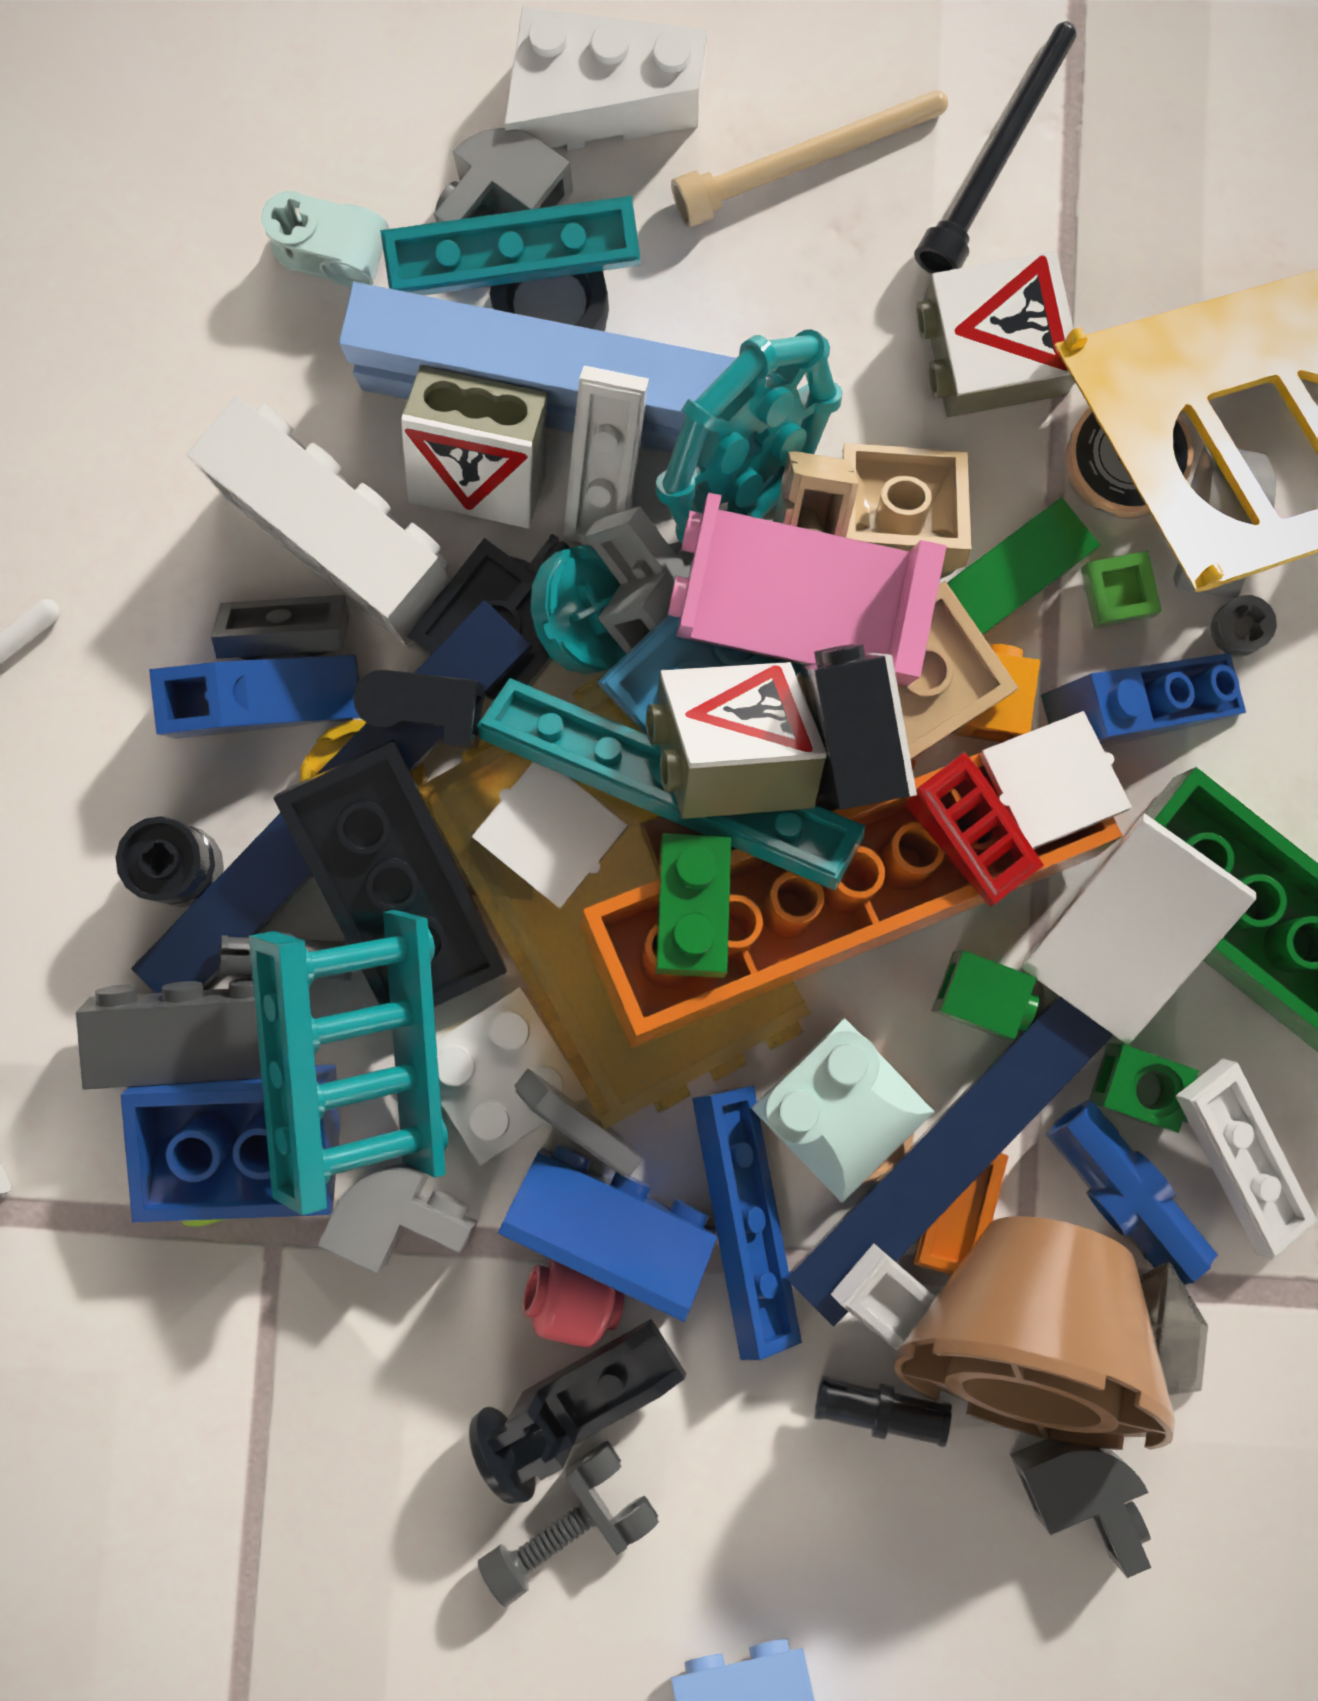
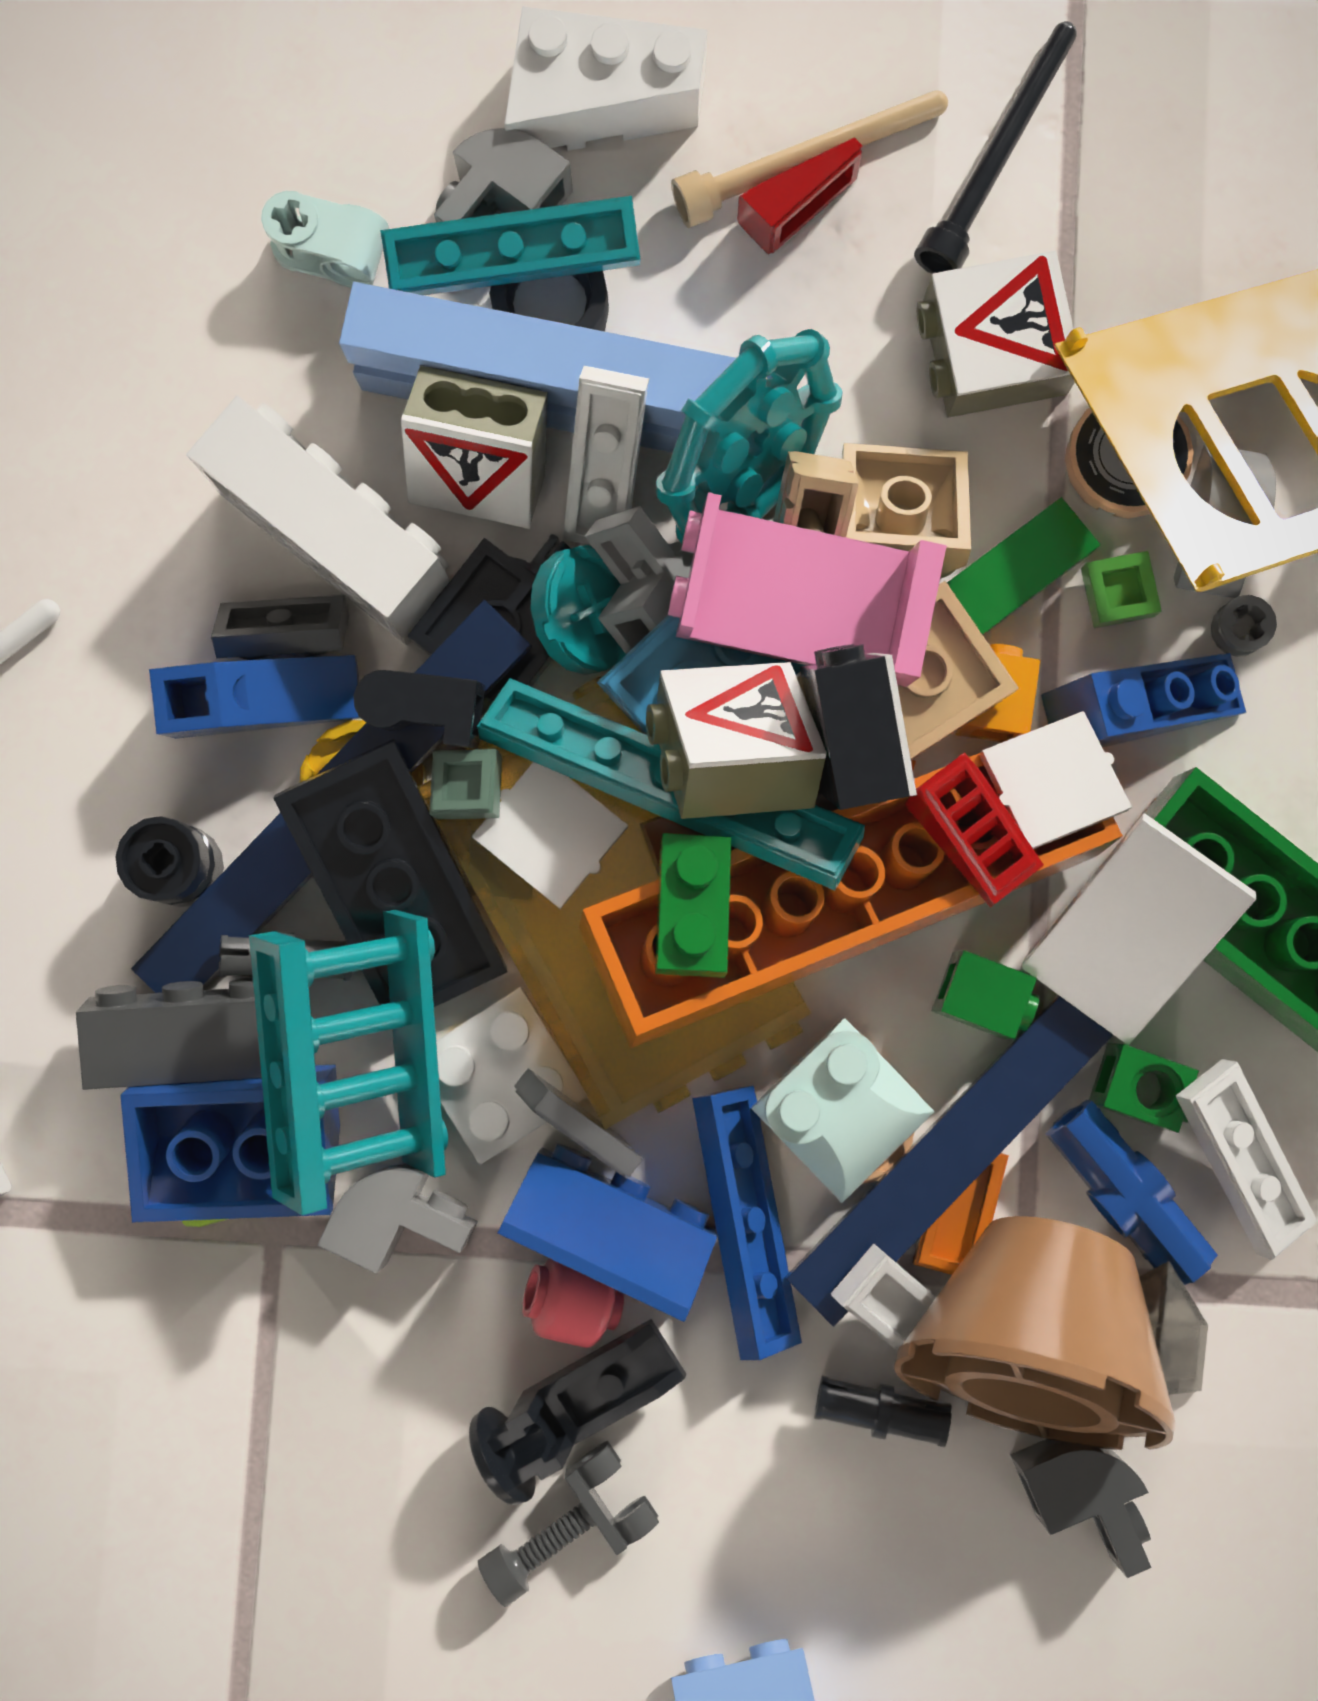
none -> sand green tile [430,749,502,820]
none -> red slope [737,137,863,255]

